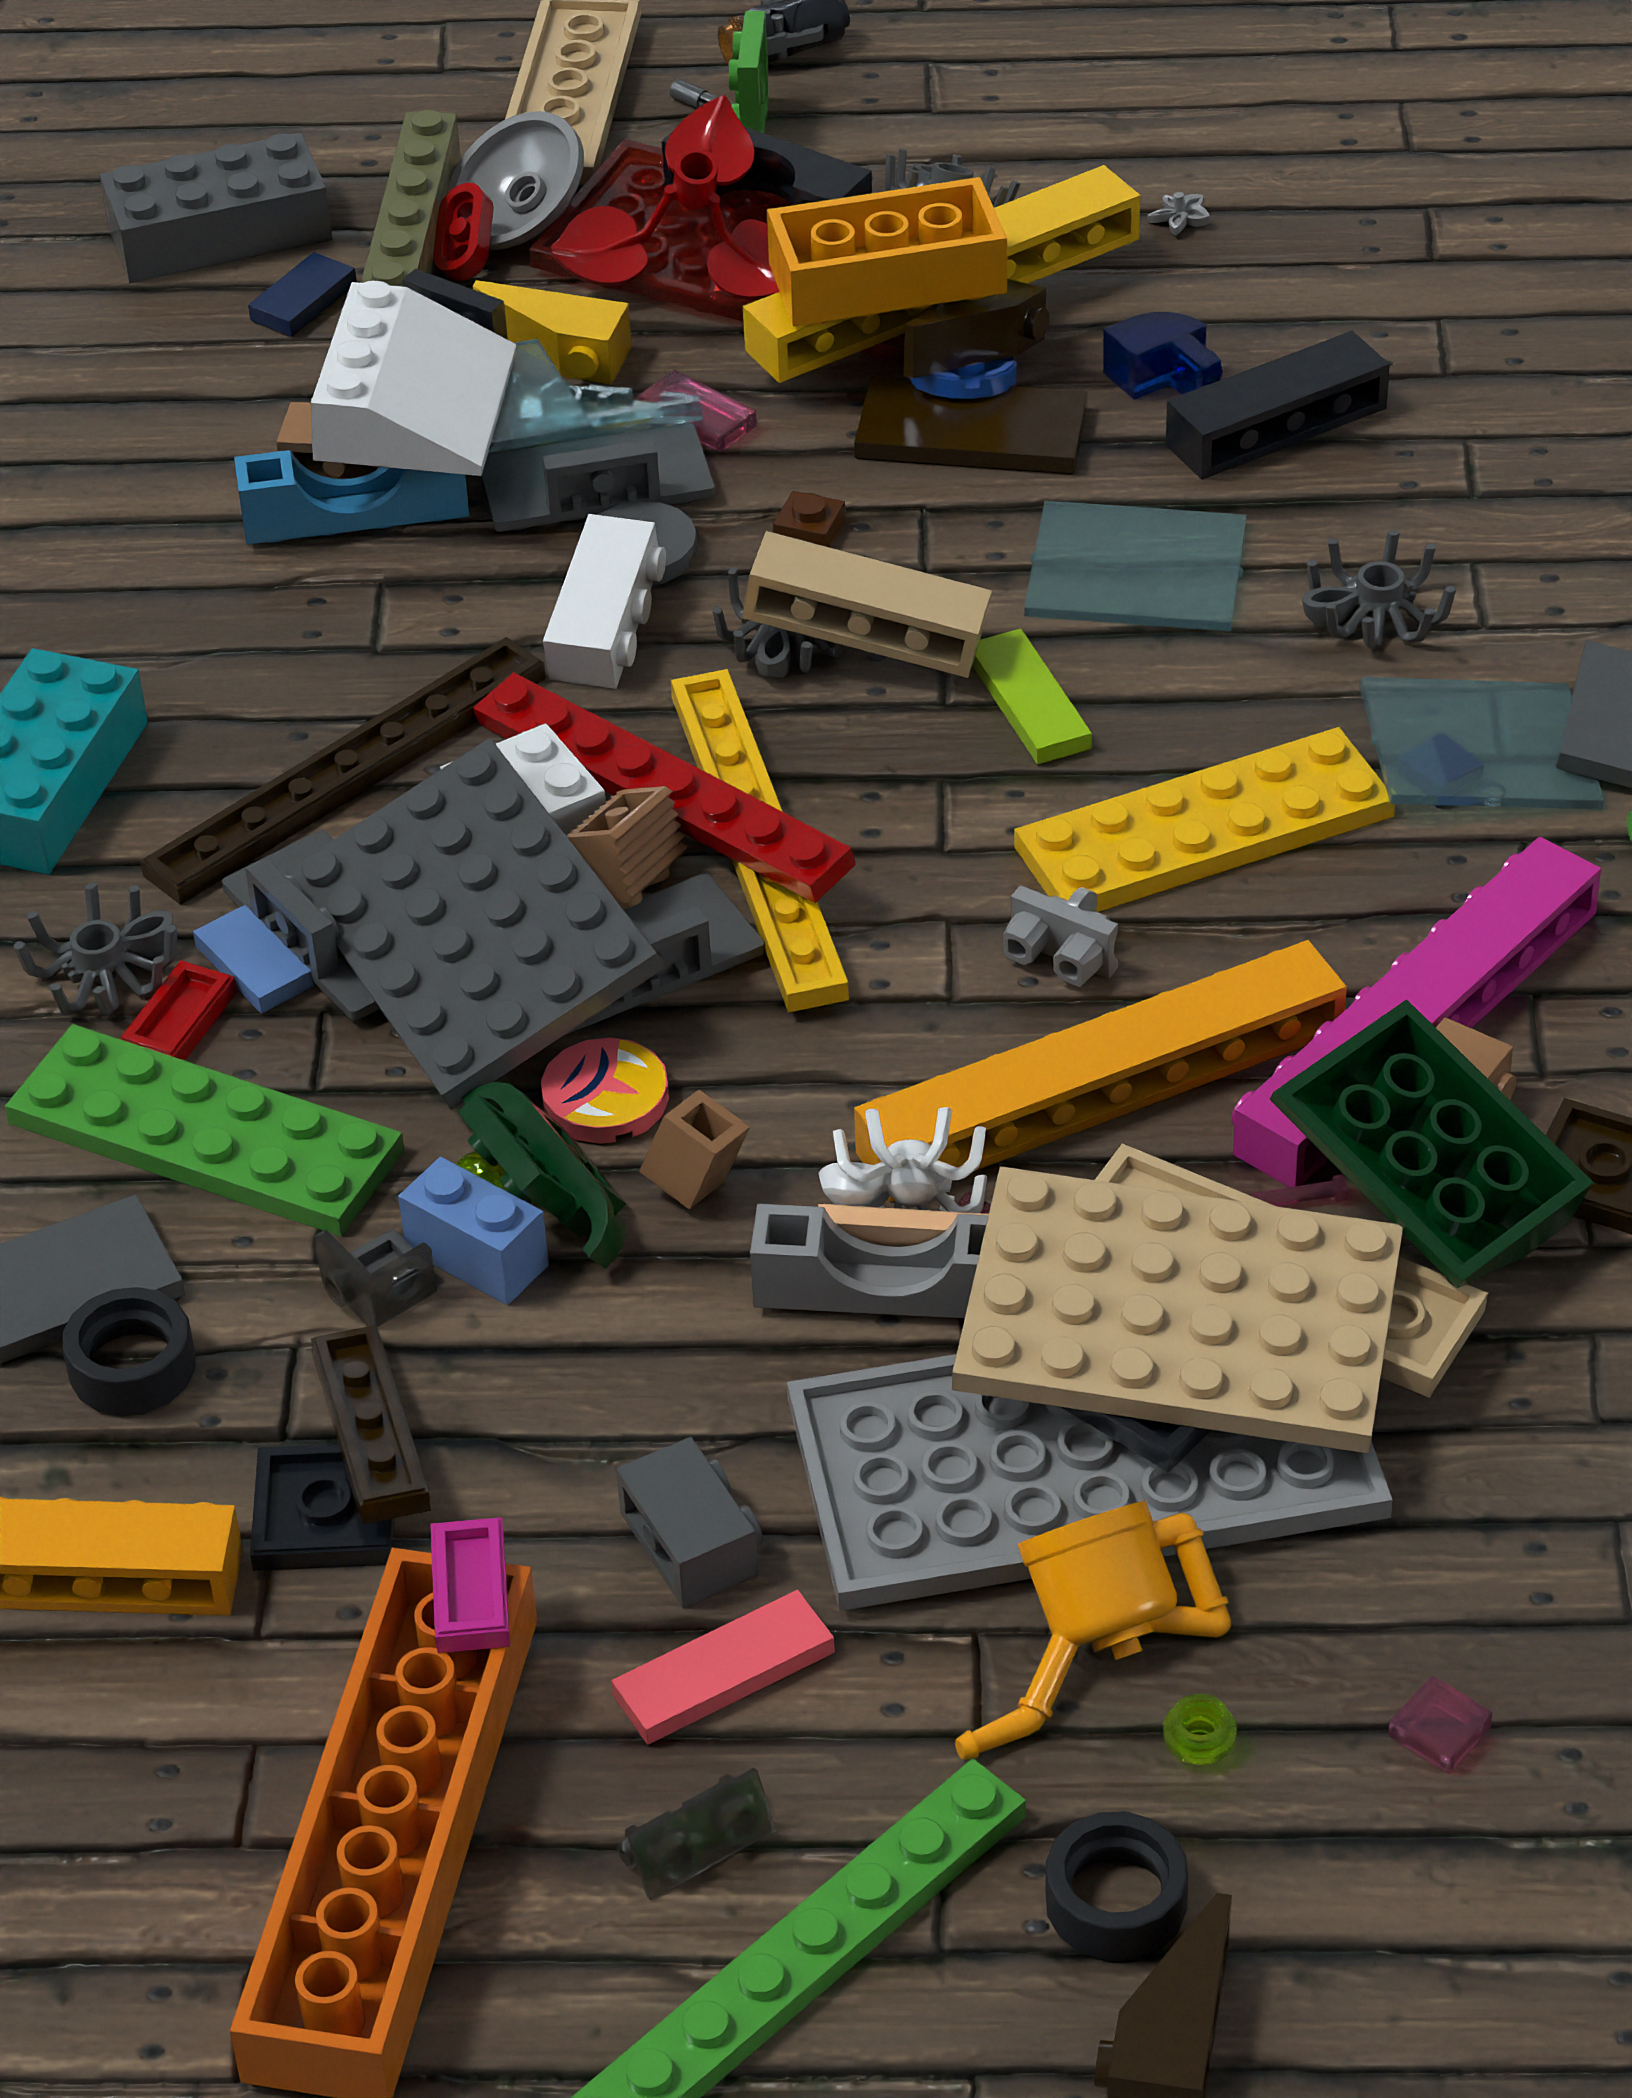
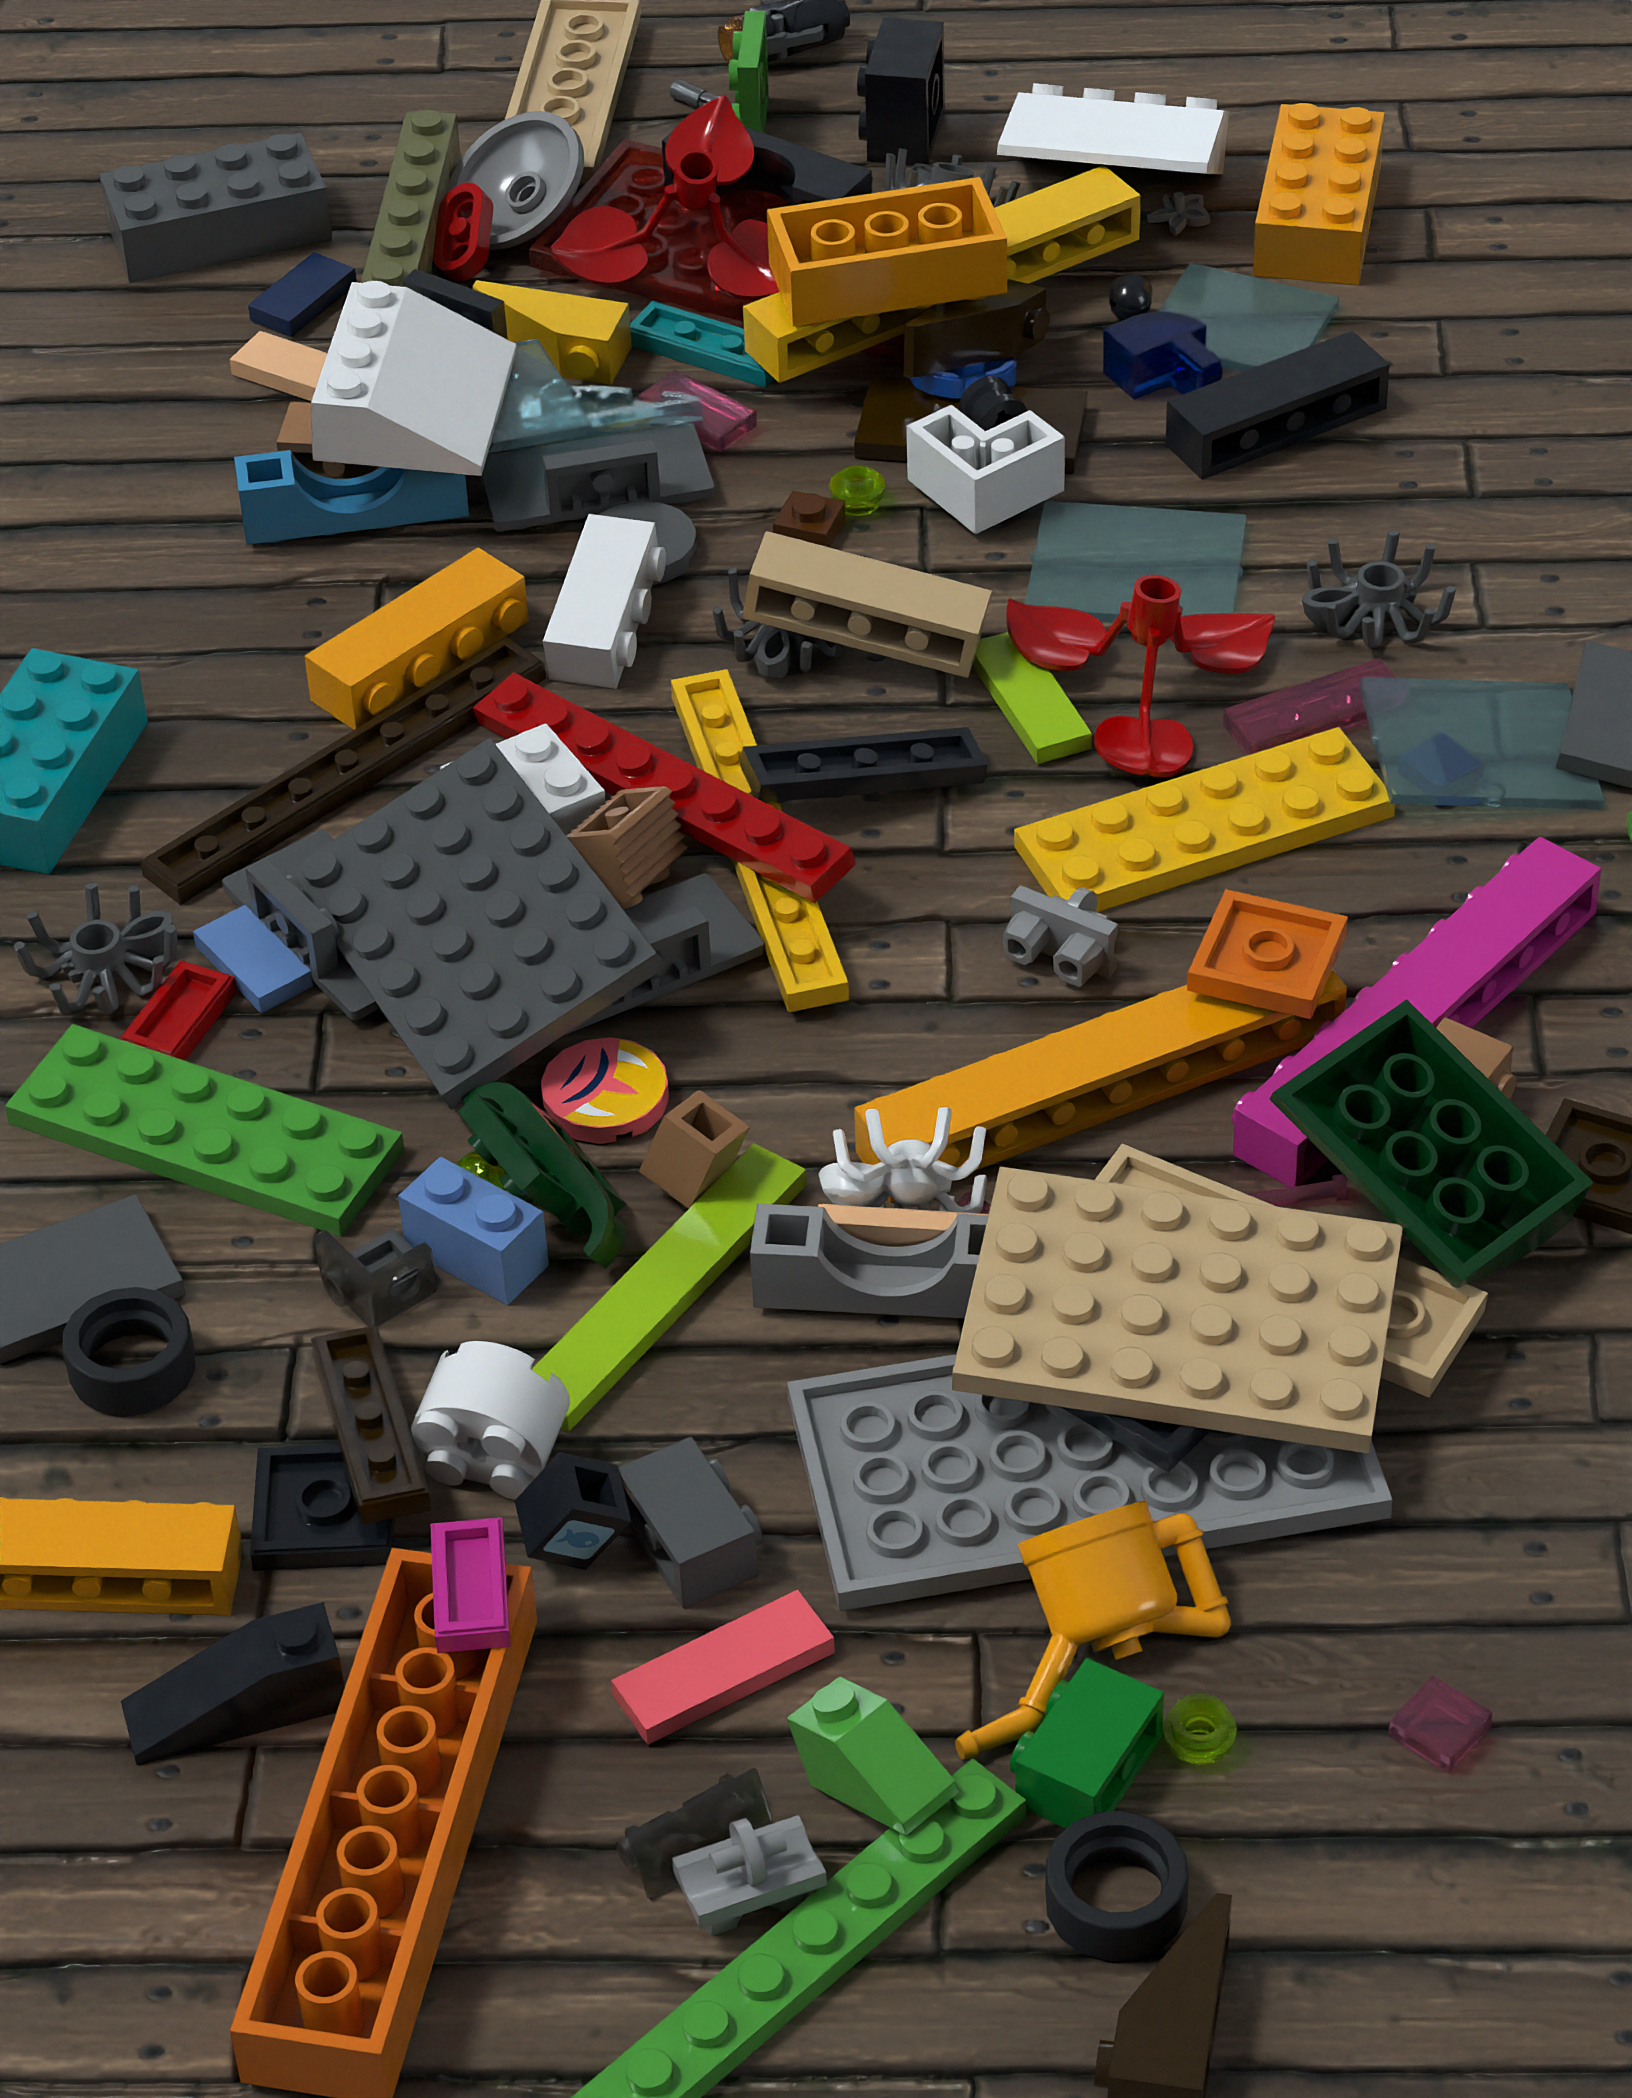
none -> black slope [121,1602,345,1765]
none -> light nougat tile [229,331,327,401]
none -> light orange brick [304,547,529,730]
none -> white brick [411,1341,570,1500]
none -> black brick [515,1452,631,1570]
none -> lime tile [531,1143,807,1433]
none -> teal tile [630,301,774,388]
none -> light grey hips [672,1815,827,1936]
none -> black plate [740,727,988,803]
none -> bright green slope [787,1676,959,1836]
none -> clear neon green plate [829,465,885,516]
none -> black brick [857,17,945,165]
none -> white brick [906,405,1065,534]
none -> black wheel [959,376,1028,431]
none -> white slope [997,83,1229,174]
none -> red plant [1006,575,1275,778]
none -> green brick [1010,1658,1164,1828]
none -> black hinge [1109,274,1153,323]
none -> clear light blue piece [1140,263,1339,372]
none -> orange plate [1187,889,1348,1019]
none -> clear pink tile [1223,658,1409,755]
none -> light orange brick [1253,103,1385,285]

